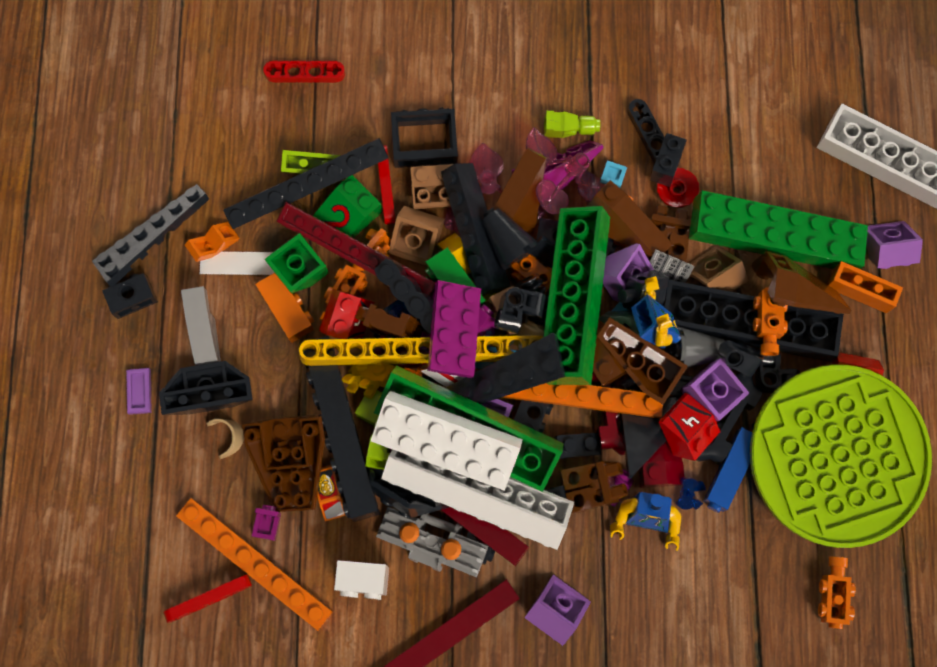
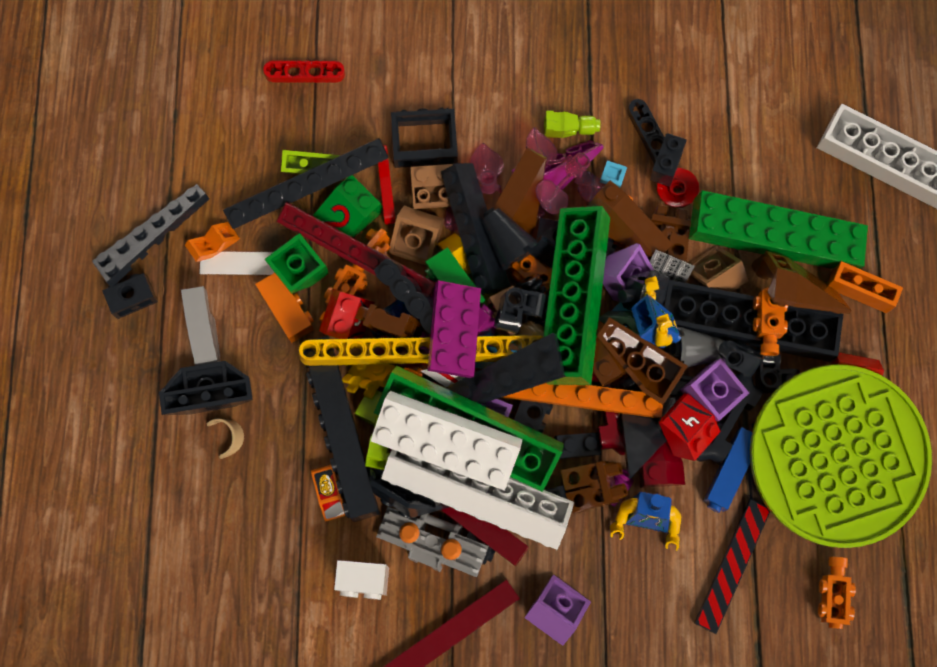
medium lavender tile [126,368,152,415] -> none
red beam [163,575,252,623] -> none
orange plate [176,498,333,631] -> none
reddish brown wedge [242,415,325,512] -> none
magenta bracket [252,505,281,541] -> none
clear blue piece [675,477,706,510] -> none
medium lavender slope [866,221,923,269] -> none
none -> tile [694,499,770,634]

